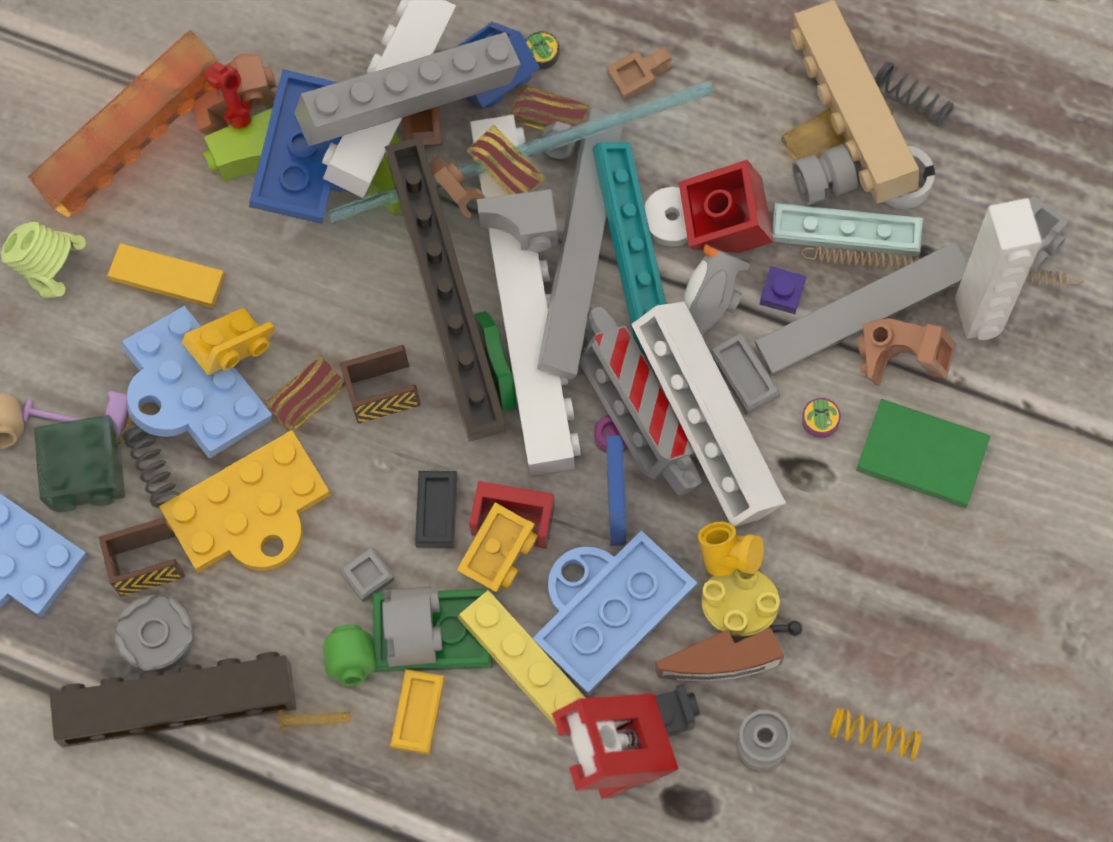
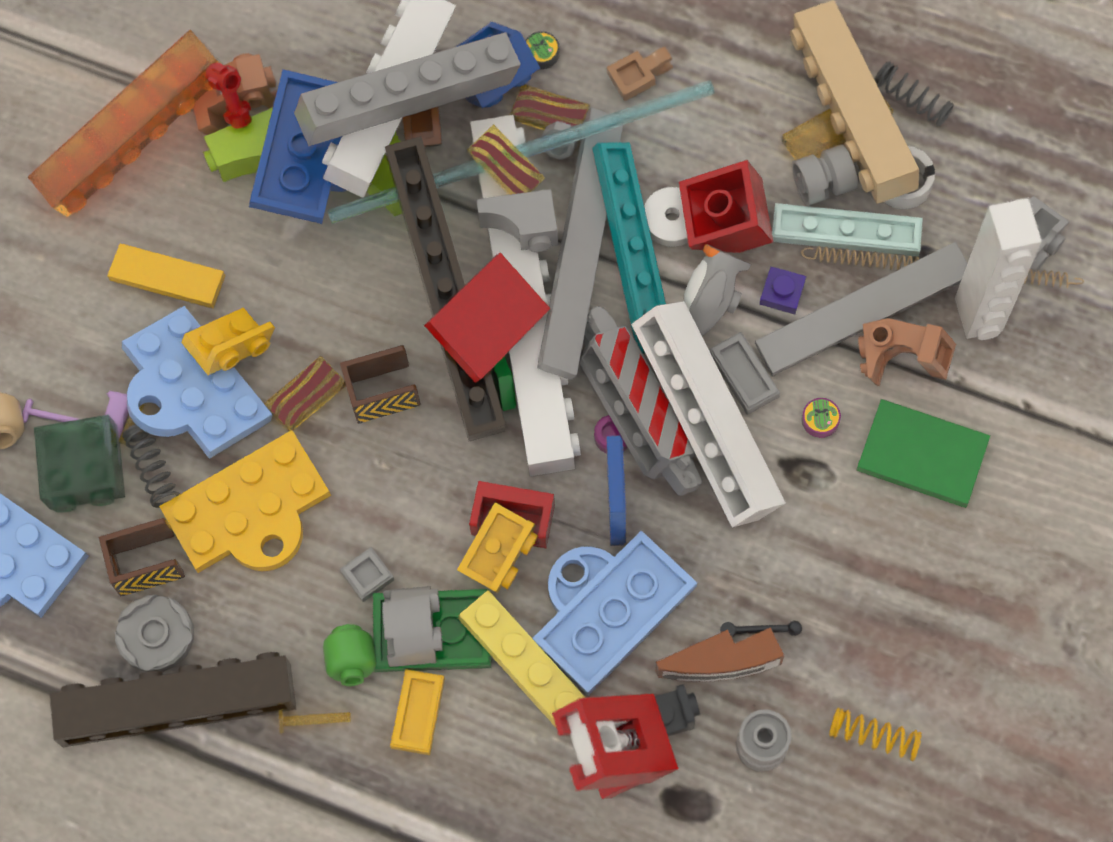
yellowish green piece [1,222,86,299] -> none
black tile [415,471,457,548] -> none
medium nougat plate [429,155,485,218] -> none
yellow piece [698,522,764,576] -> none
light yellow dish [701,569,780,637] -> none
none -> red tile [424,252,551,383]

